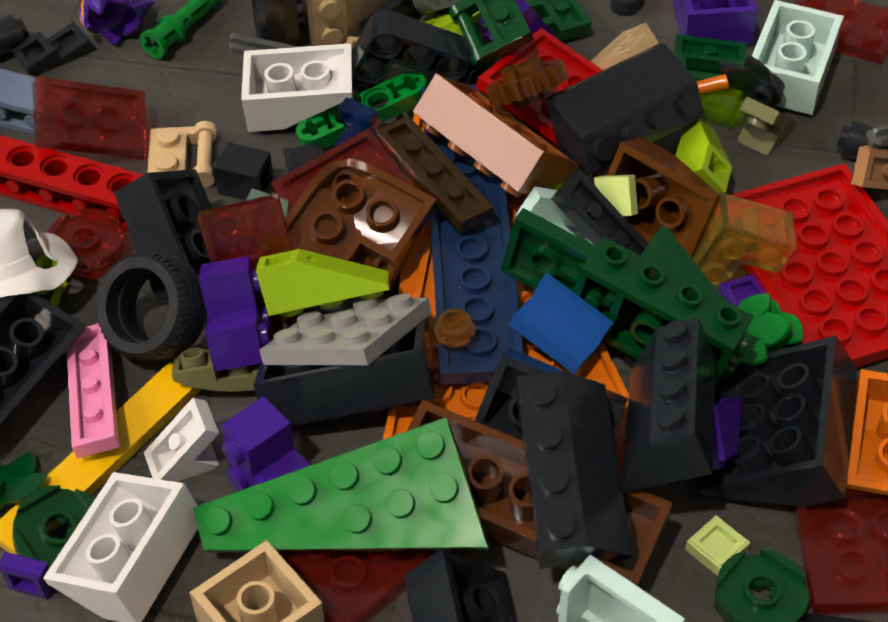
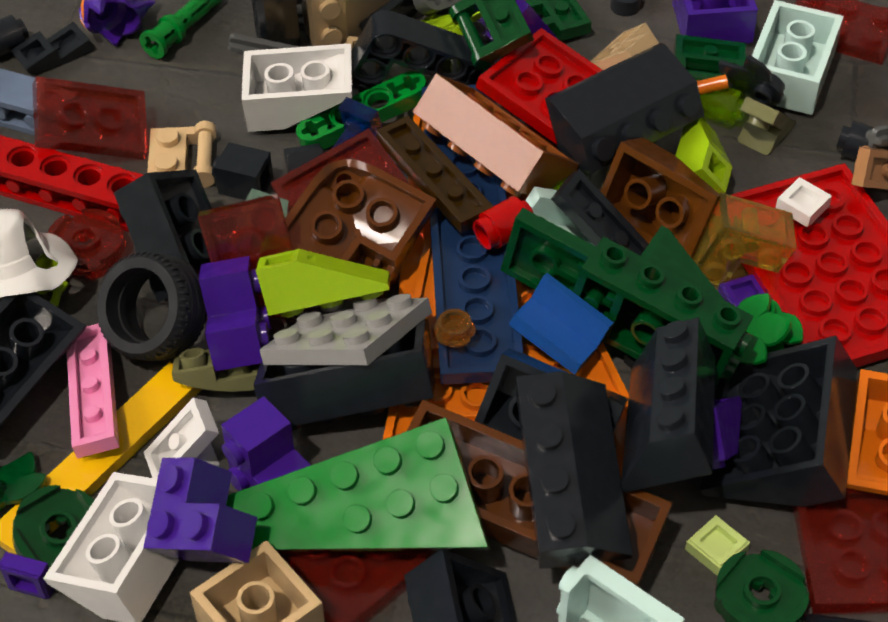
reddish brown gear [485,56,568,108] -> none
yellowish green tile [594,175,638,216] -> none
none -> dark purple brick [143,457,258,563]
none -> red brick [473,196,533,250]
none -> white plate [775,177,832,227]

